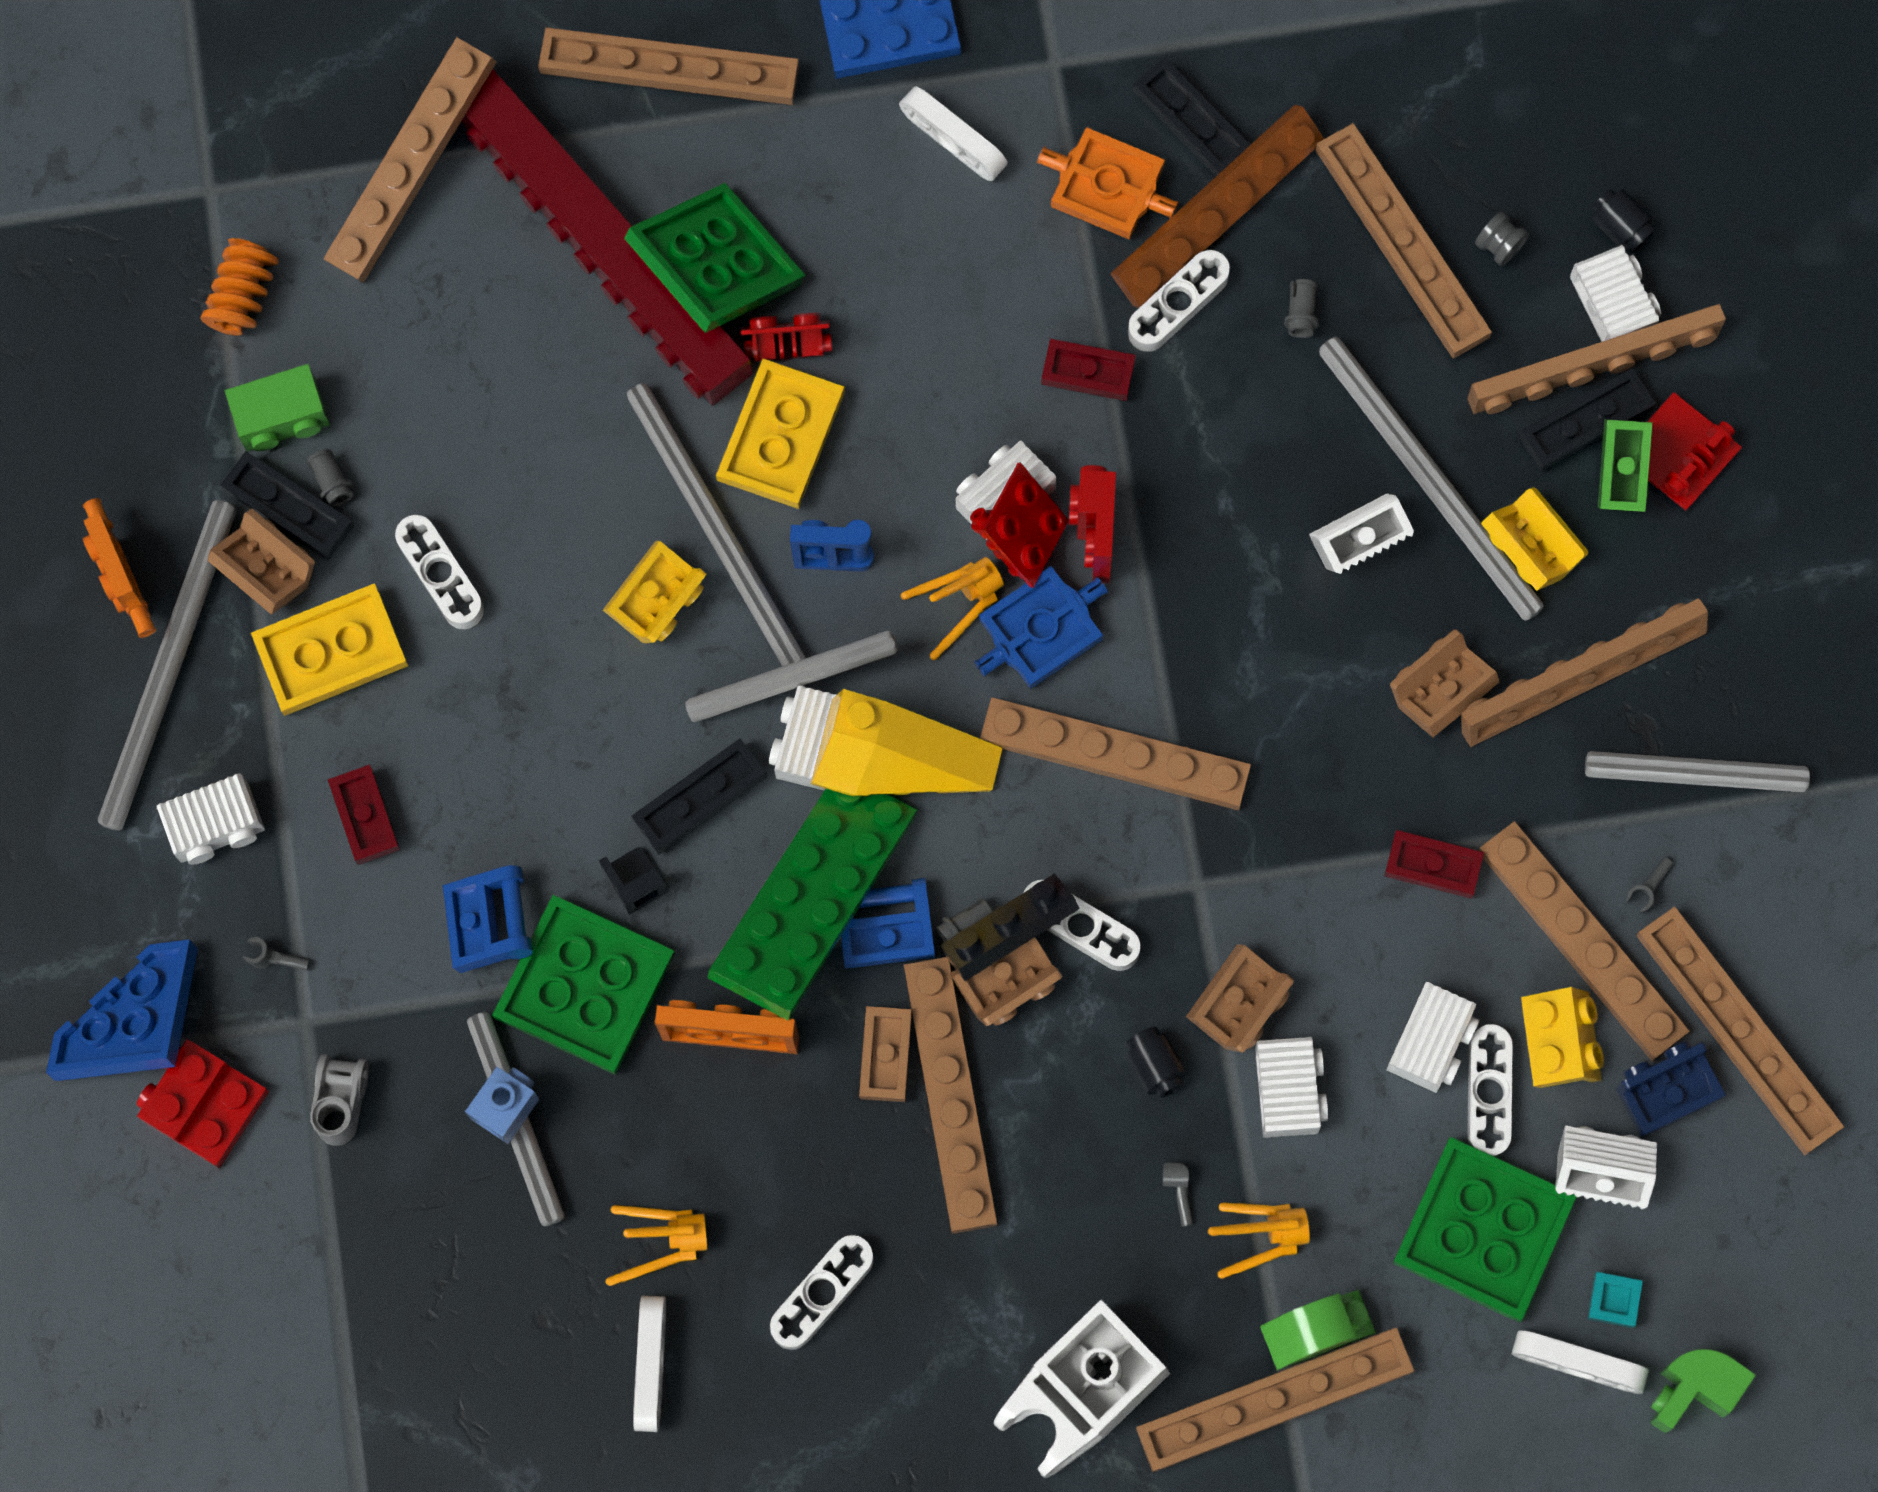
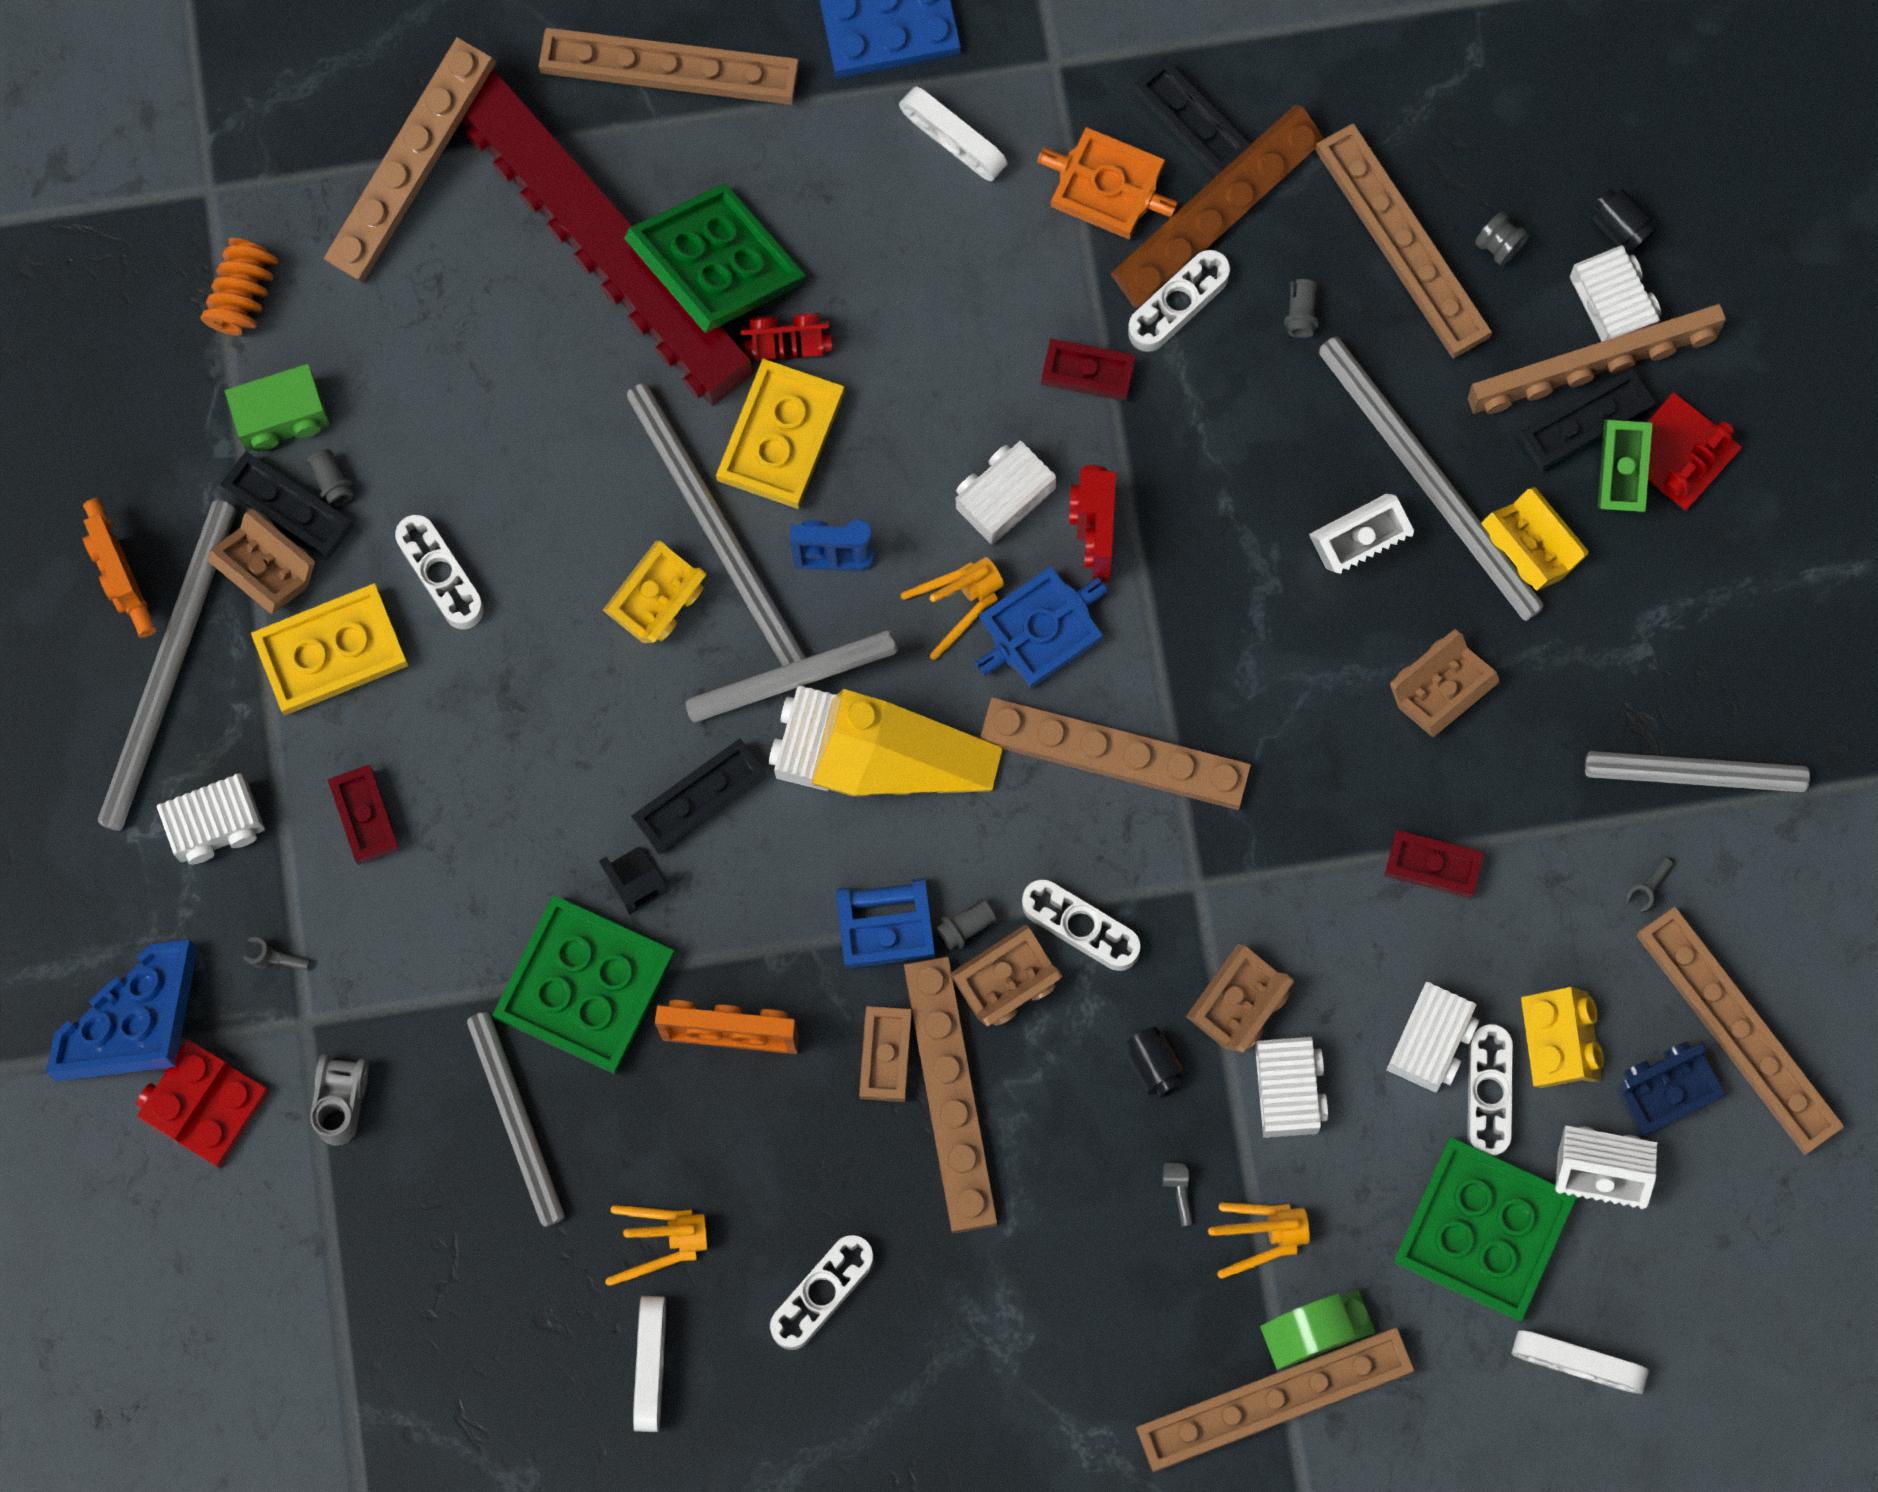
blue plate [443,865,533,973] -> none
medium blue brick [465,1067,540,1144] -> none
green plate [708,789,917,1021] -> none
black plate [940,873,1080,981] -> none
red hinge [970,462,1069,588] -> none
white brick [994,1300,1170,1478] -> none
medium nougat plate [1461,598,1708,747] -> none
medium nougat plate [1478,821,1690,1062] -> none
teal plate [1587,1272,1643,1329] -> none
bright green brick [1650,1349,1756,1434] -> none

